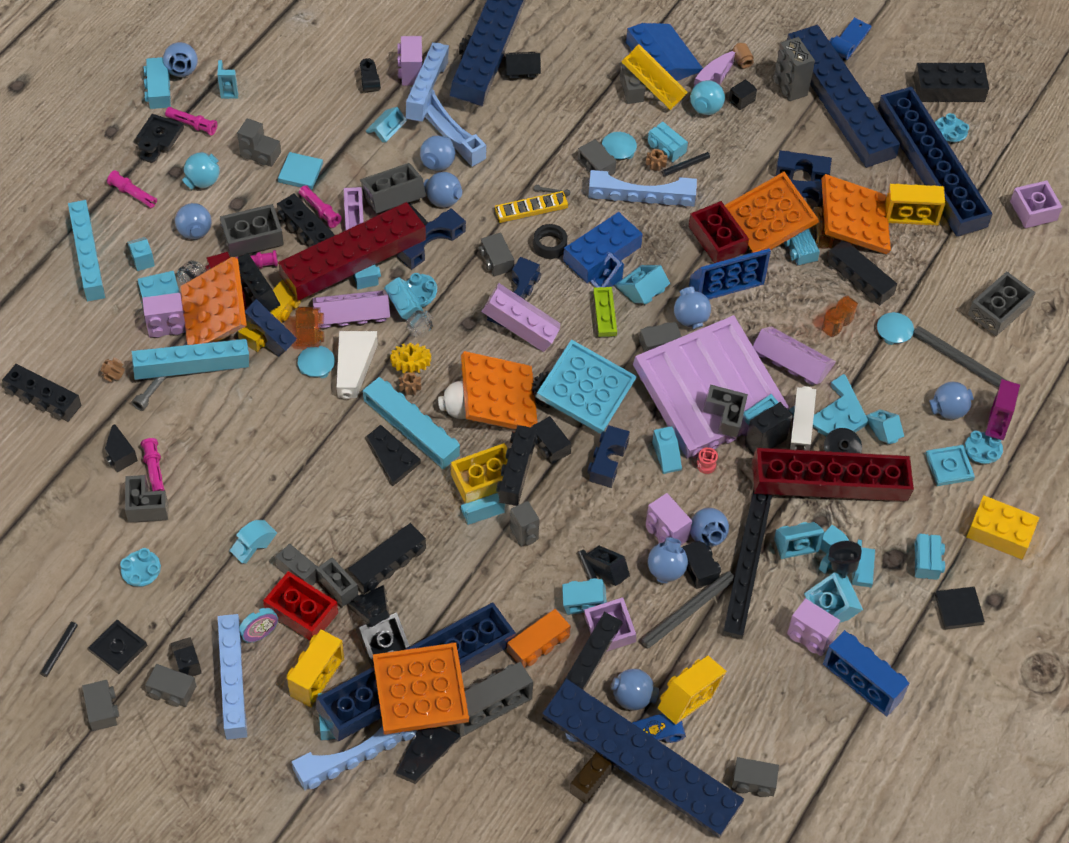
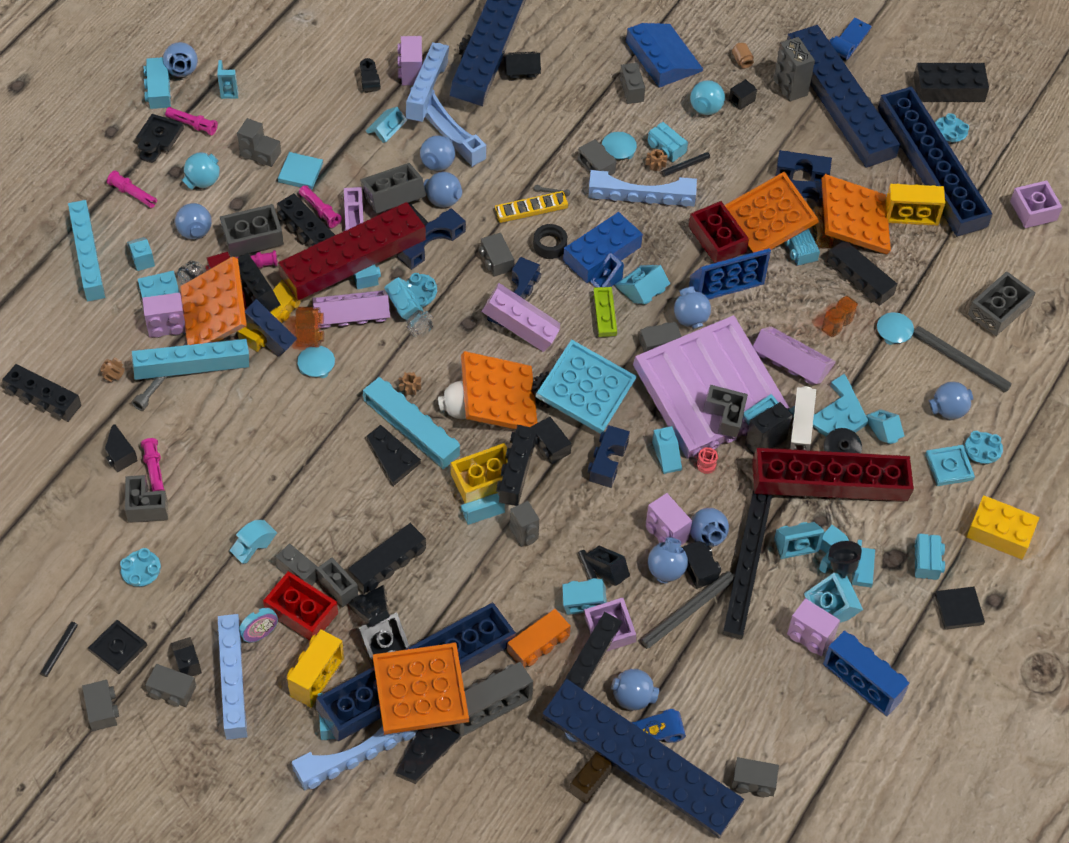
white slope [337,331,378,399] -> none
yellow gear [390,343,431,373] -> none
yellow fence [621,44,688,110] -> none
yellow brick [657,655,727,724] -> none
lavender slope [694,51,735,86] -> none
magenta window [985,379,1020,440] -> none

